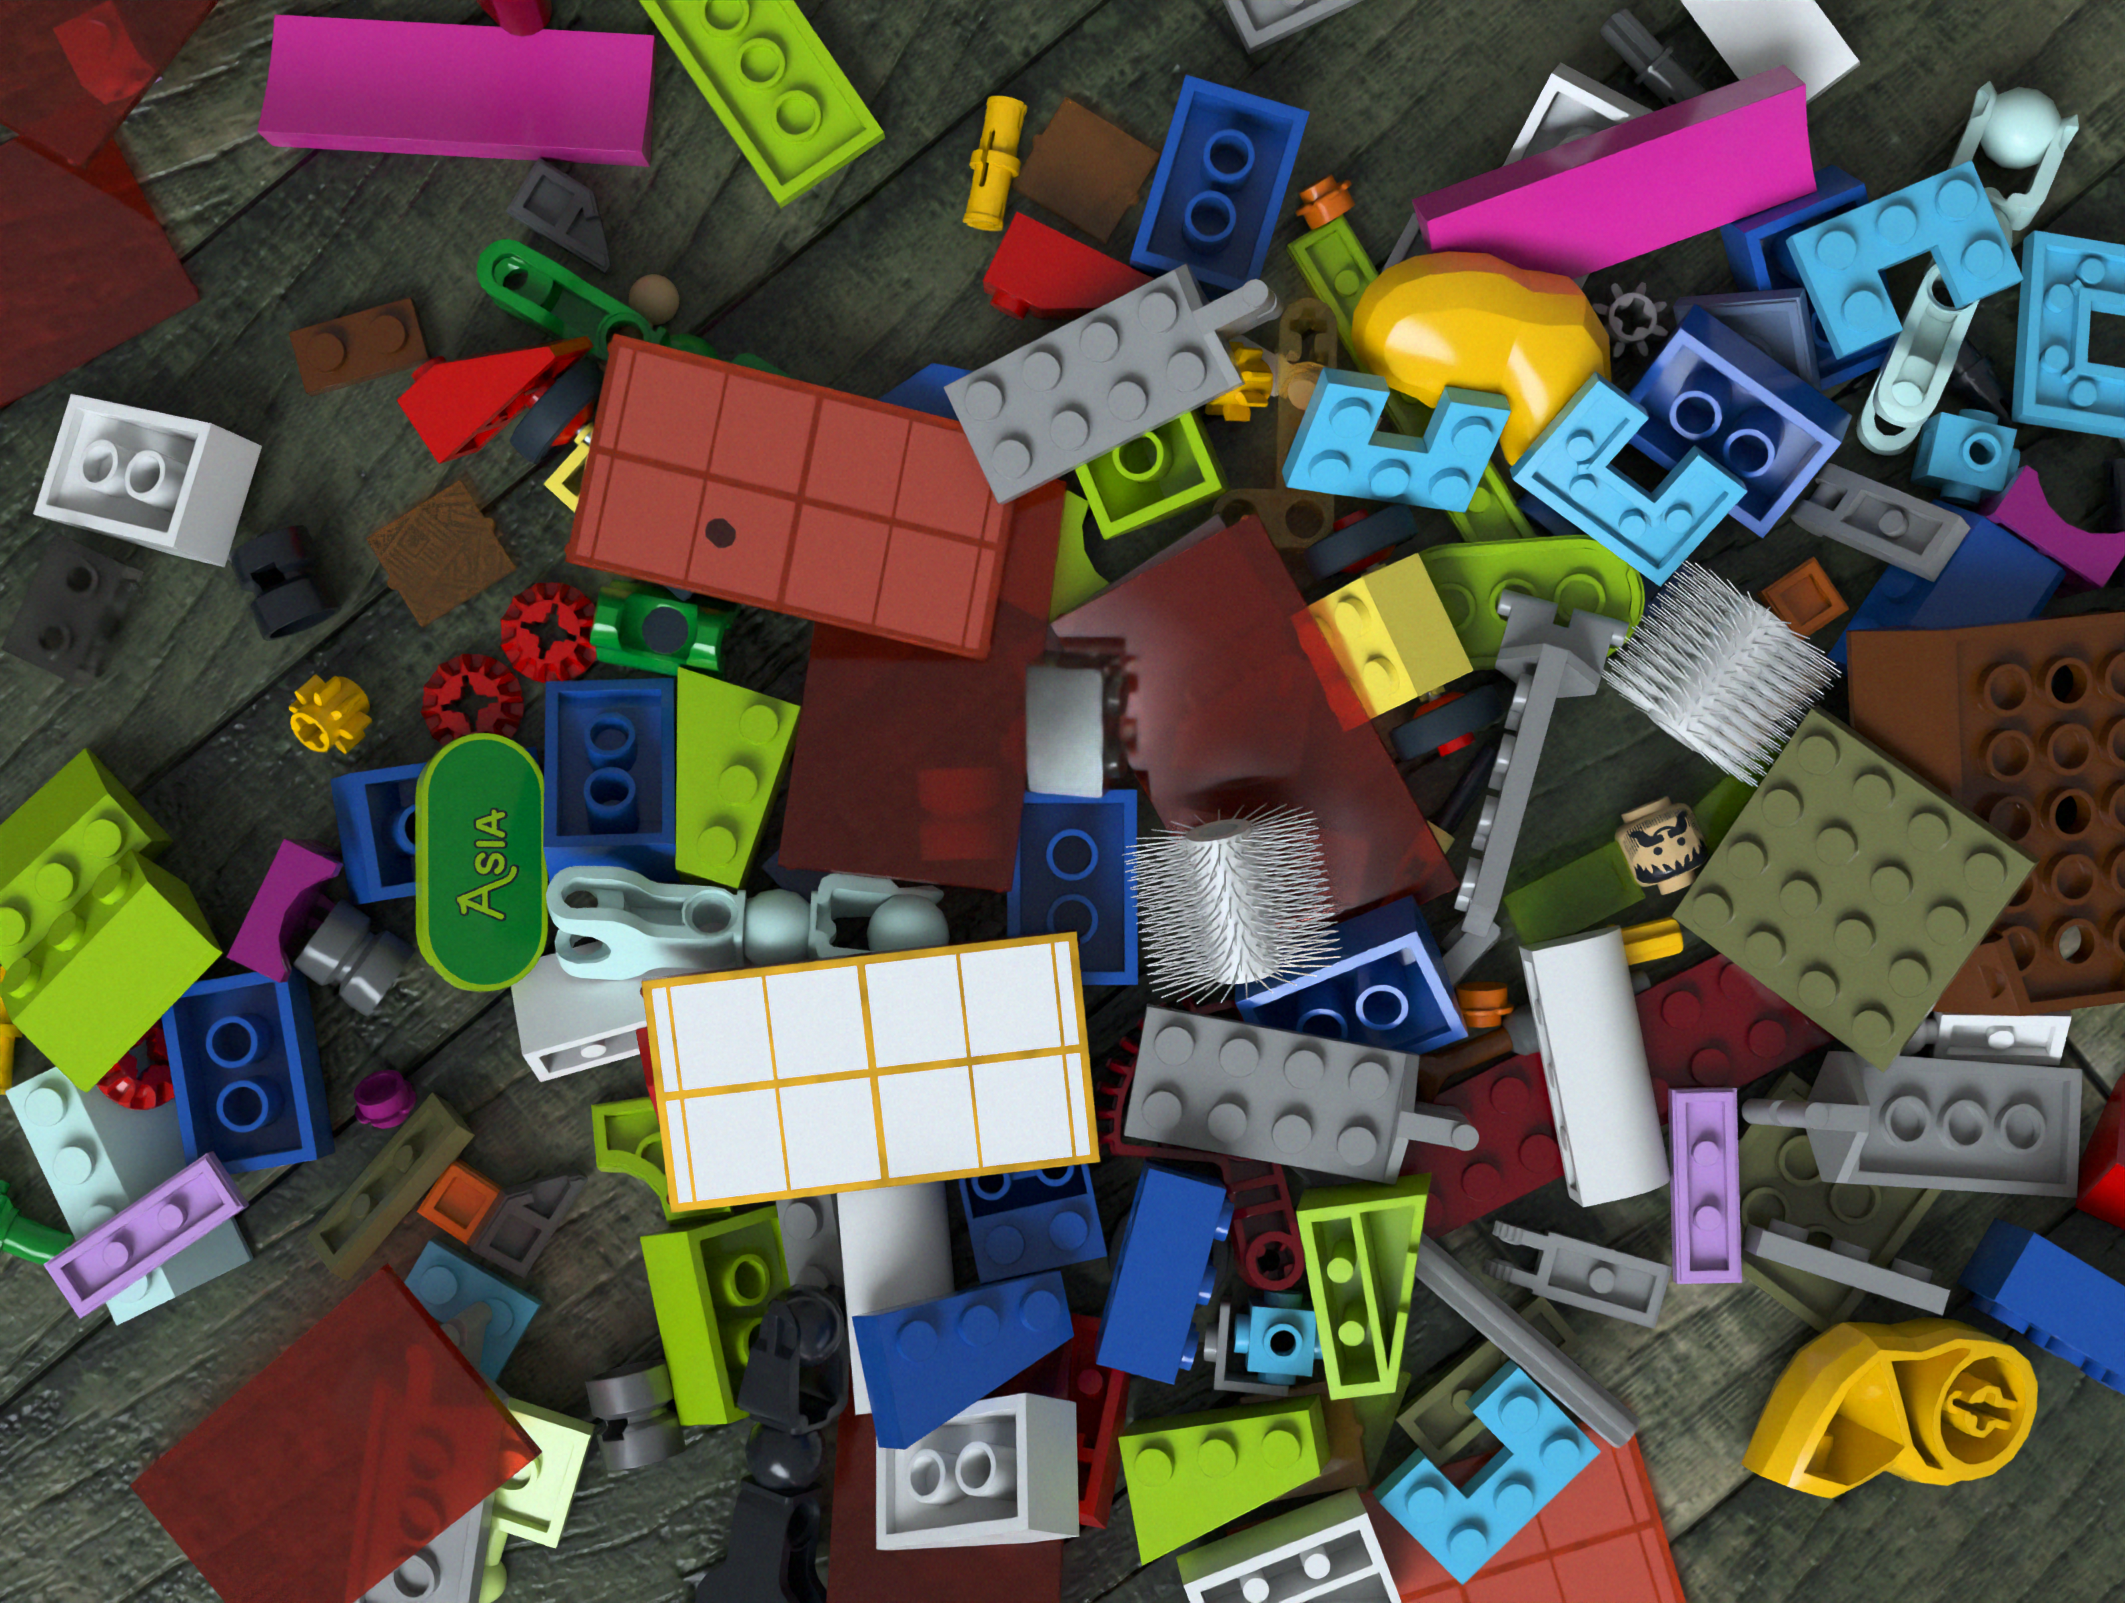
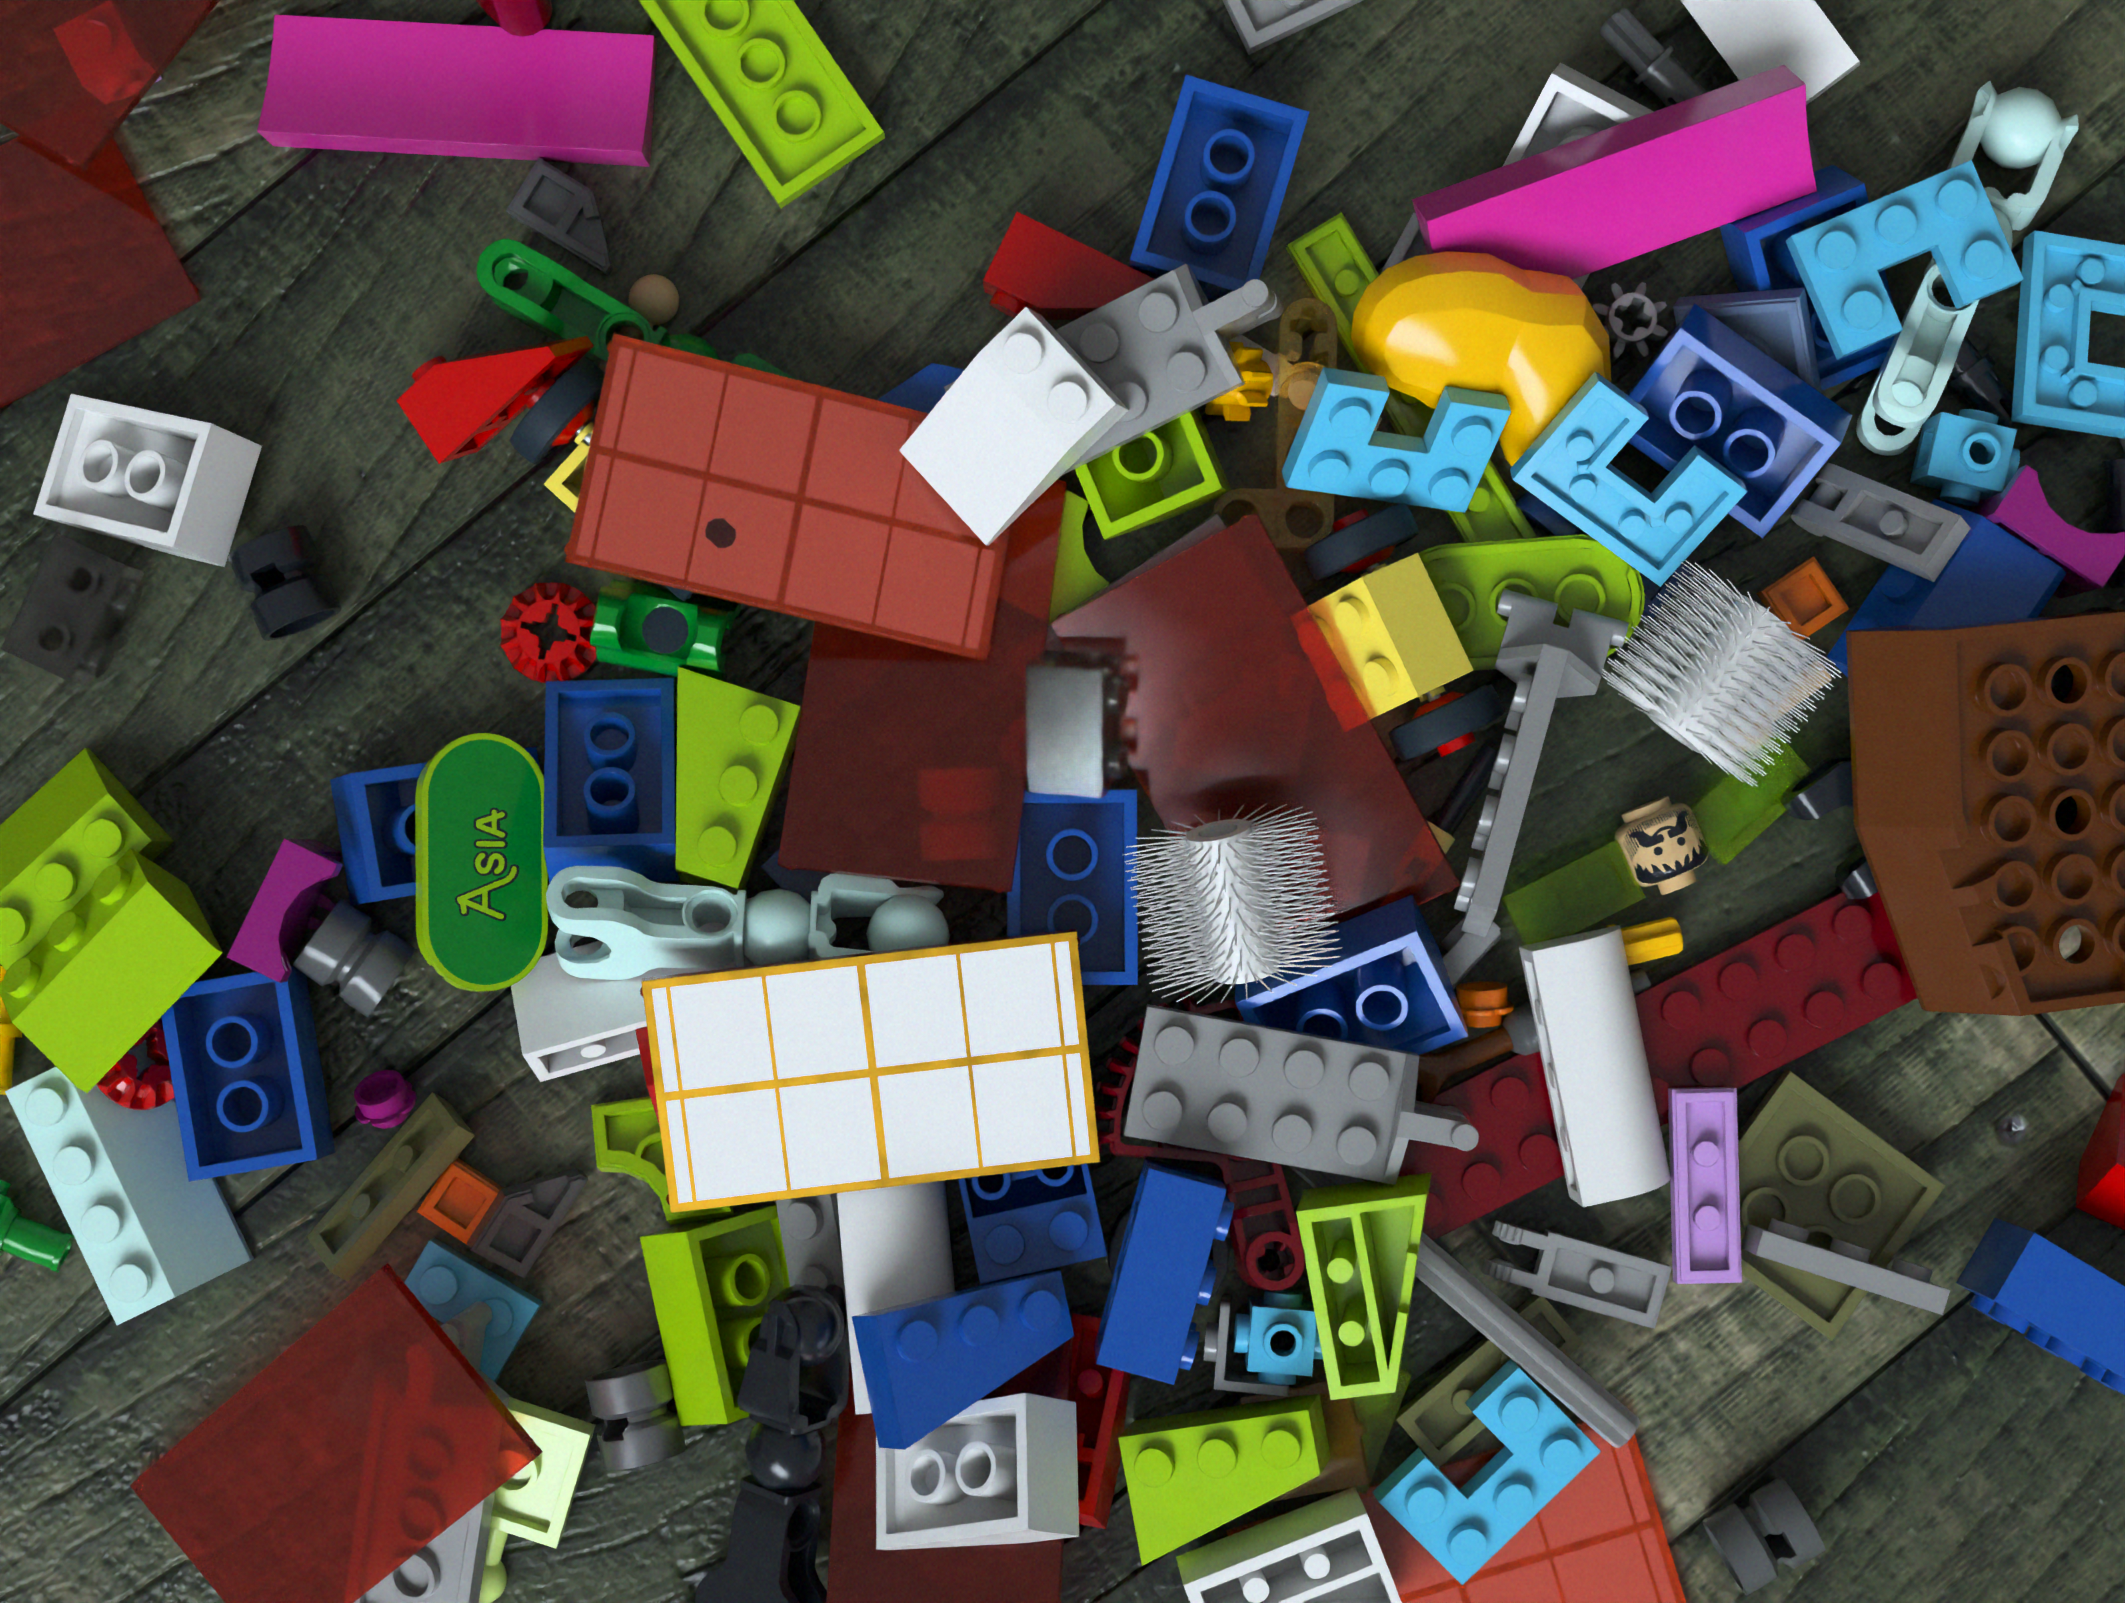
lavender tile [43,1151,249,1318] -> none
reddish brown plate [288,297,432,397] -> none
yellow gear [289,674,372,754] -> none
clear orange piece [366,480,517,628] -> none
red gear [420,654,524,746] -> none
yellow pin [963,96,1028,231] -> none
clear orange piece [1011,97,1160,245] -> none
orange plate [1295,174,1356,230] -> none
olive plate [1672,706,2041,1073] -> none
yellow piece [1741,1317,2038,1499] -> none
light grey hinge [1742,1051,2083,1198] -> none
white plate [1899,1010,2072,1065] -> none
none -> white slope [899,307,1129,546]
none -> dark grey wheel [1702,1476,1826,1596]

